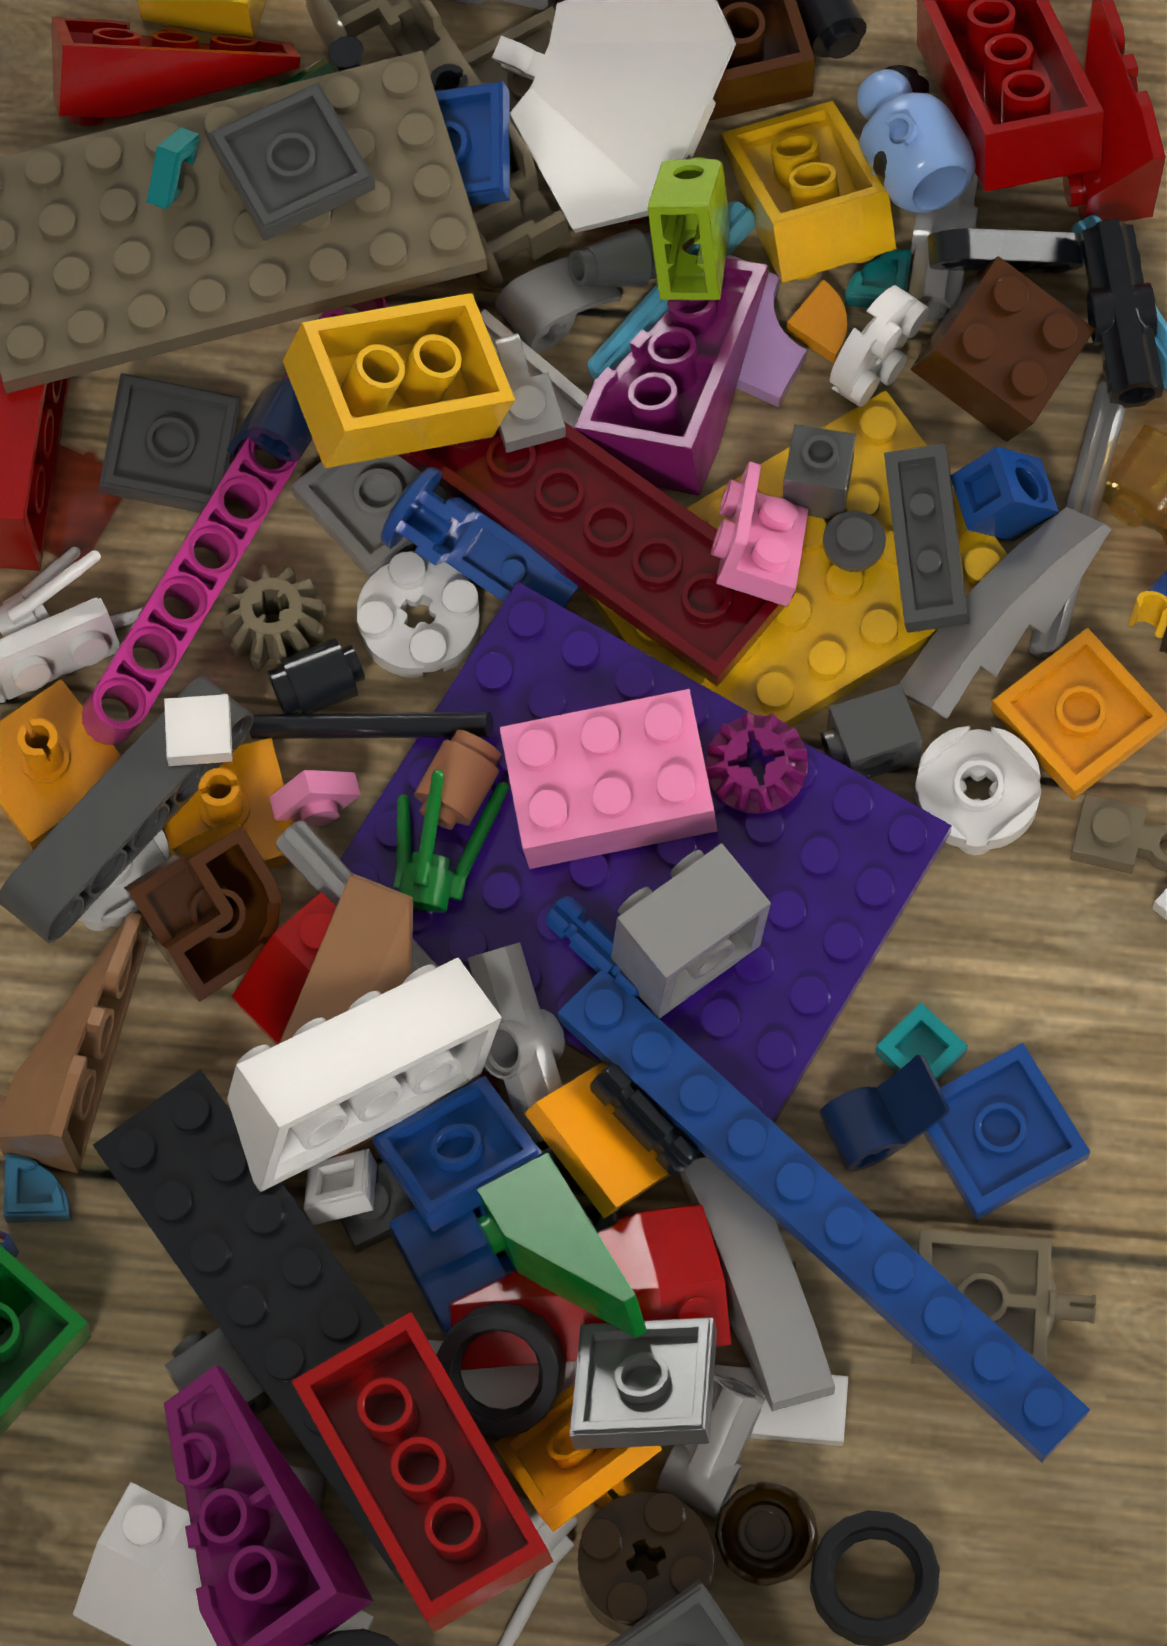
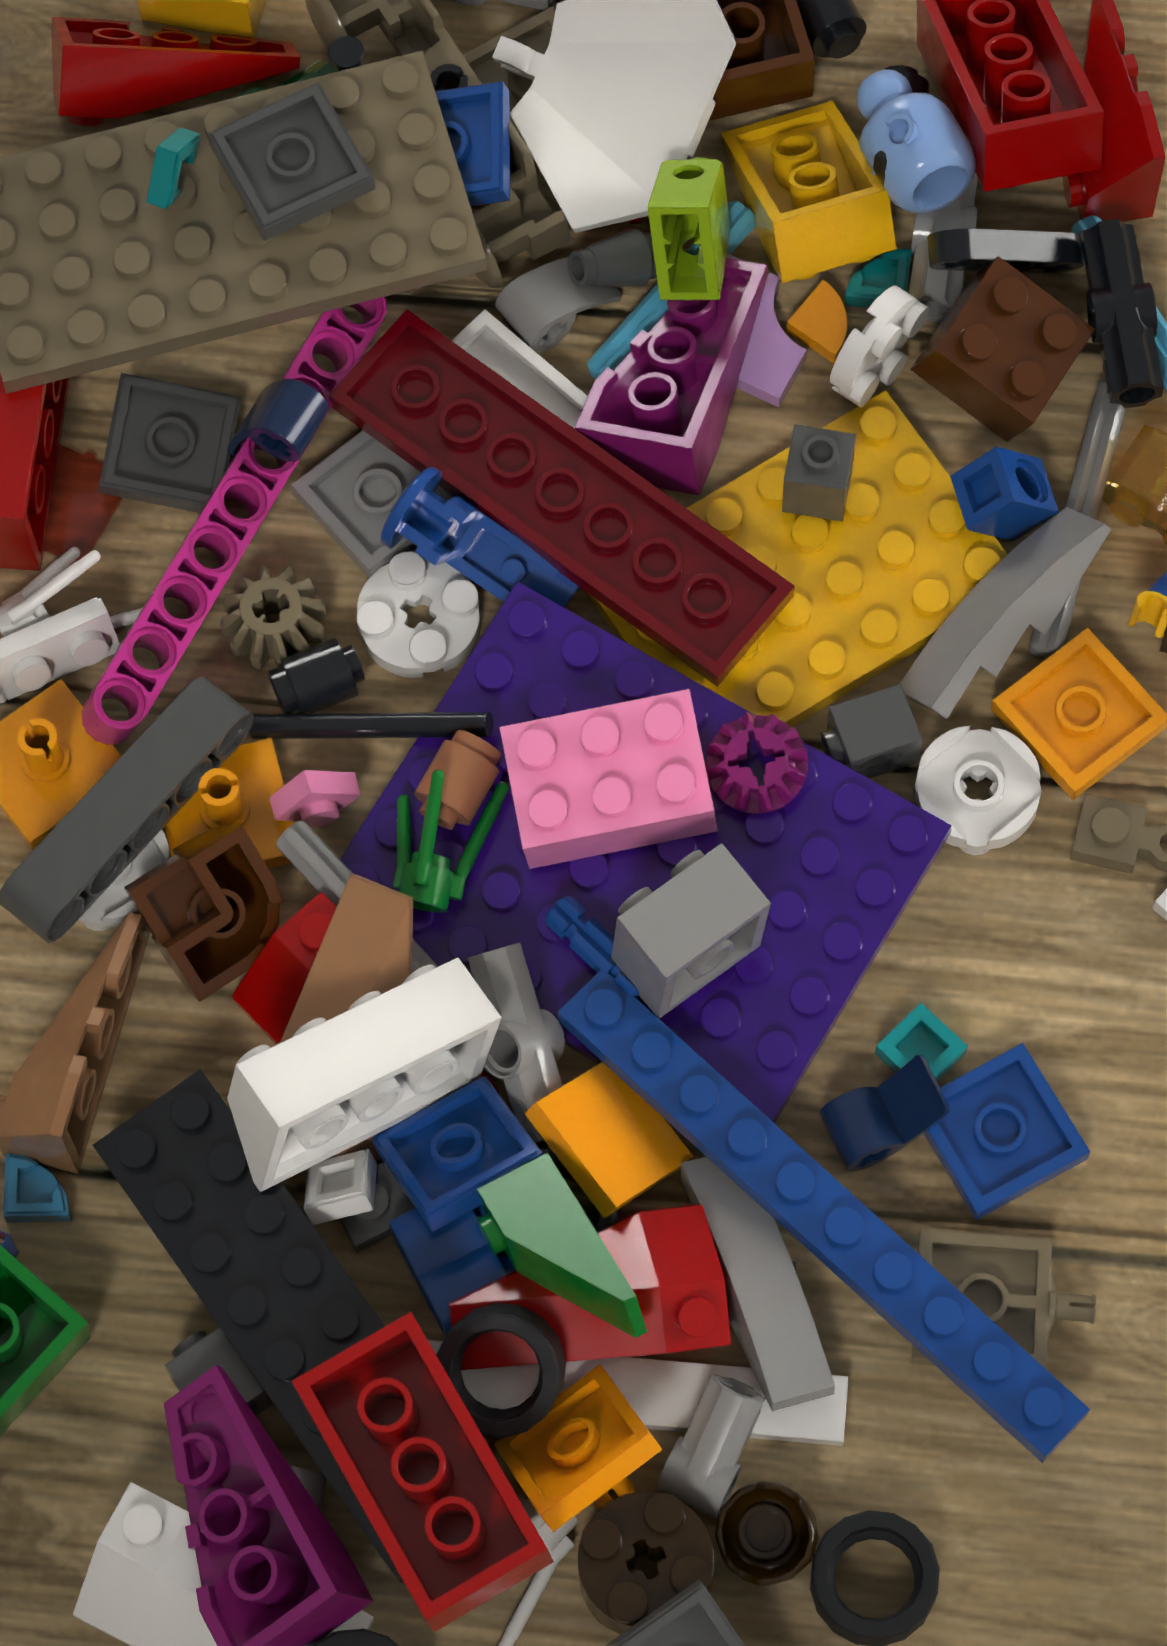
white tile [164,694,233,766] -> none
yellow brick [282,293,515,469] -> none
light grey plate [494,333,566,453] -> none
dark grey plate [570,1318,717,1450] -> none
black axle [590,1064,698,1176] -> none
bright pink bracket [711,461,809,607] -> none
dark grey plate [823,511,886,572] -> none
dark grey plate [884,443,969,633] -> none

